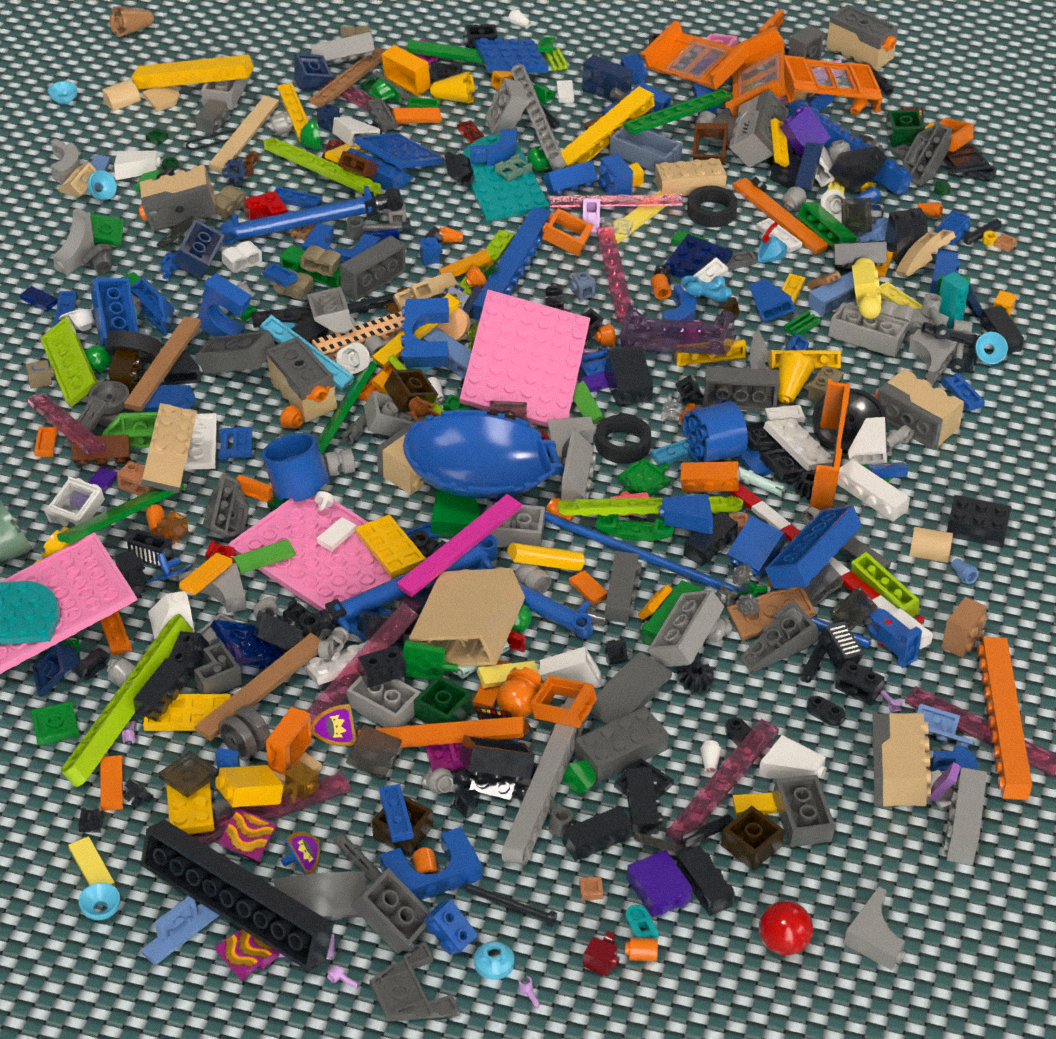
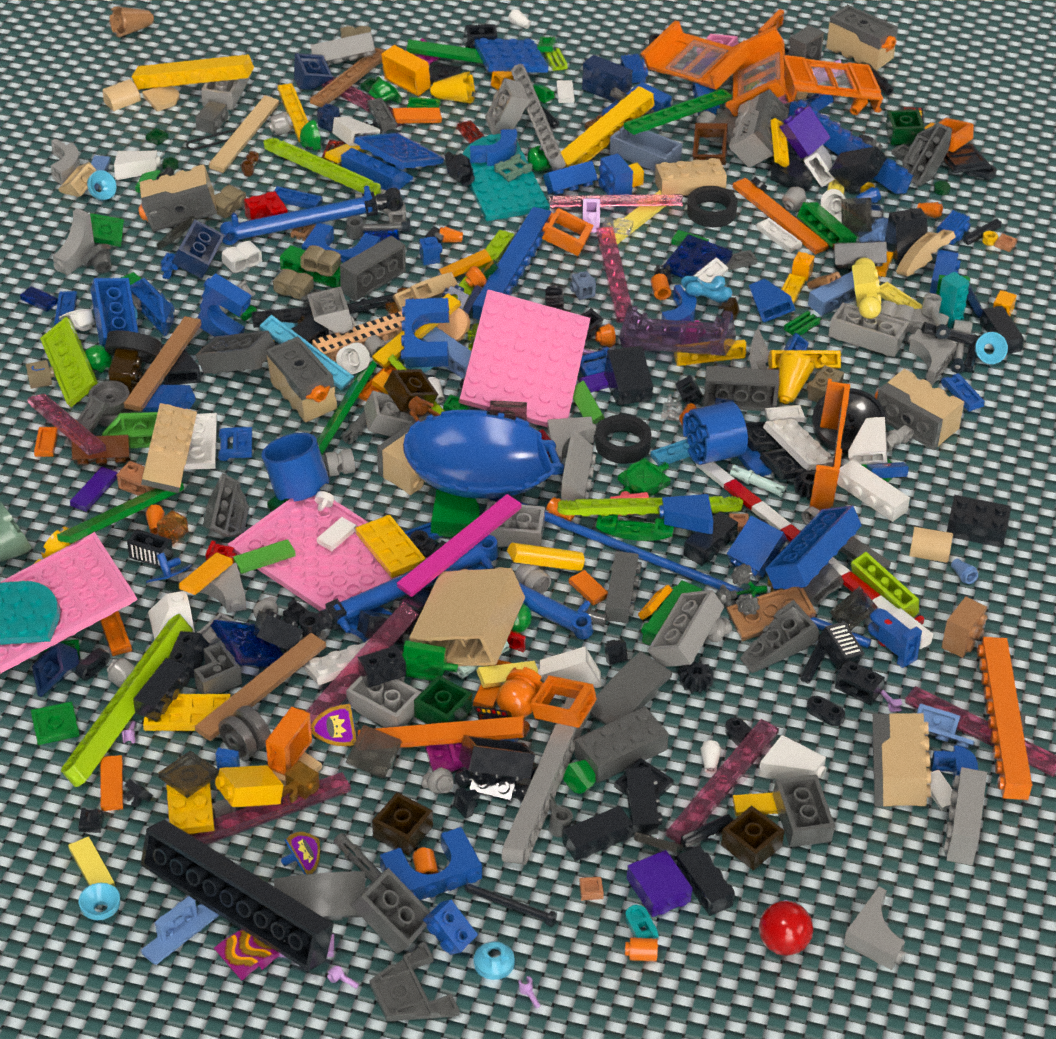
white window [44,476,105,527] -> none
medium azure piece [48,81,77,104] -> none
black brick [114,549,147,596] -> none
slope [218,808,277,863] -> none
dark blue brick [222,159,246,184] -> none
orange tile [236,474,273,503] -> none
blue tile [262,263,298,288] -> none
orange cone [280,405,304,429] -> none
light grey connector [318,627,349,659] -> none
reddish brown brick [338,151,379,179] -> none
dark grey tile [373,70,412,101] -> none
blue tile [379,784,414,843] -> none
dark red brick [583,931,620,977] -> none
orange brick [680,461,740,492] -> none
dark azure piece [758,222,787,263] -> none
dark blue tile [795,142,823,191] -> none
light grey head [829,140,851,163] -> none
medium lavender tile [928,762,961,802] -> none
none -> light orange brick [792,252,815,281]

